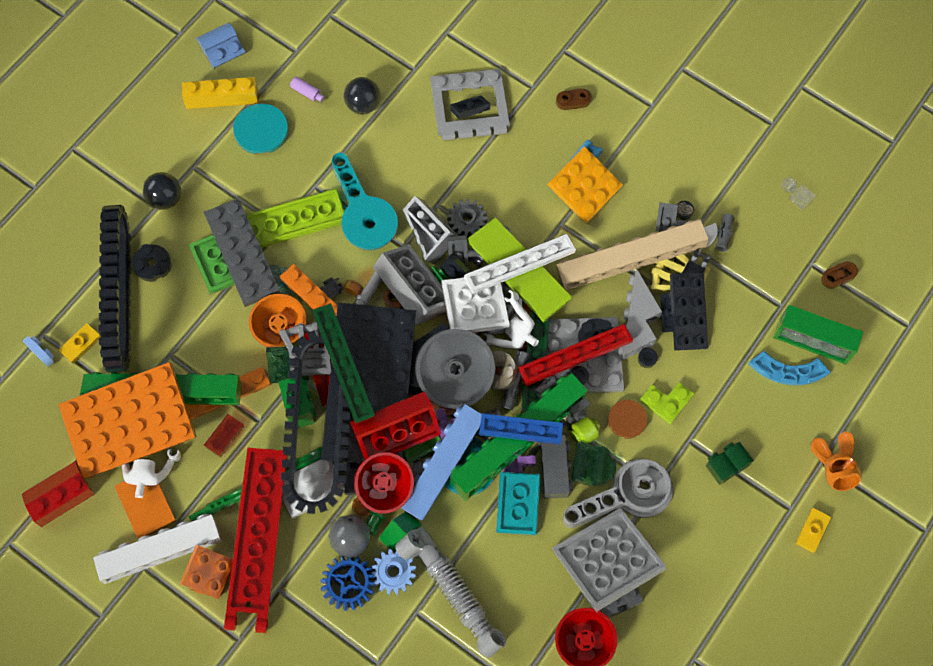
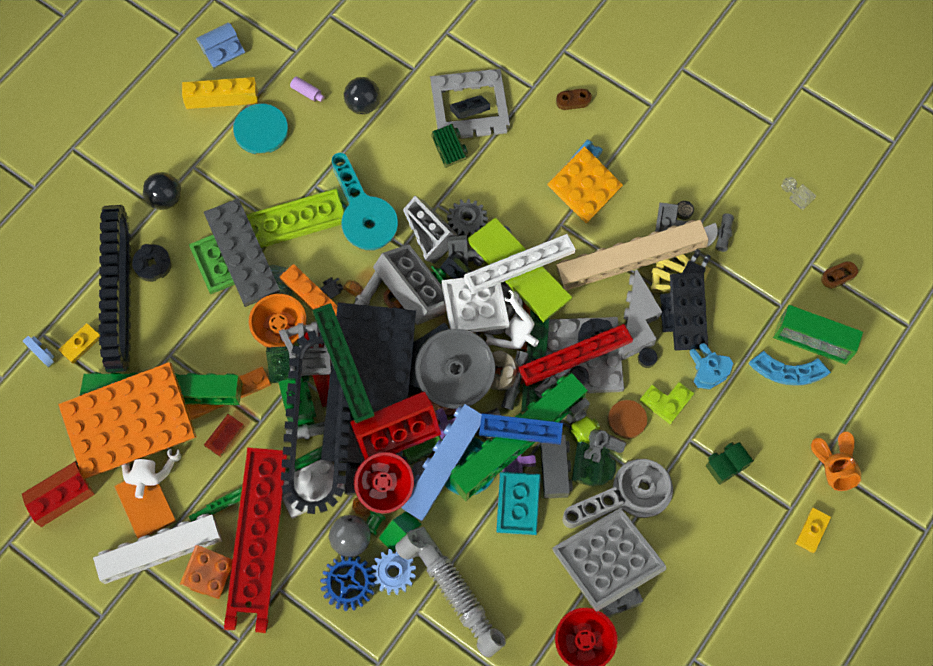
none -> light grey pin [286,421,325,439]
none -> dark green brick [431,124,468,168]
none -> dark grey bar [584,429,626,462]
none -> dark azure hinge [690,343,733,389]

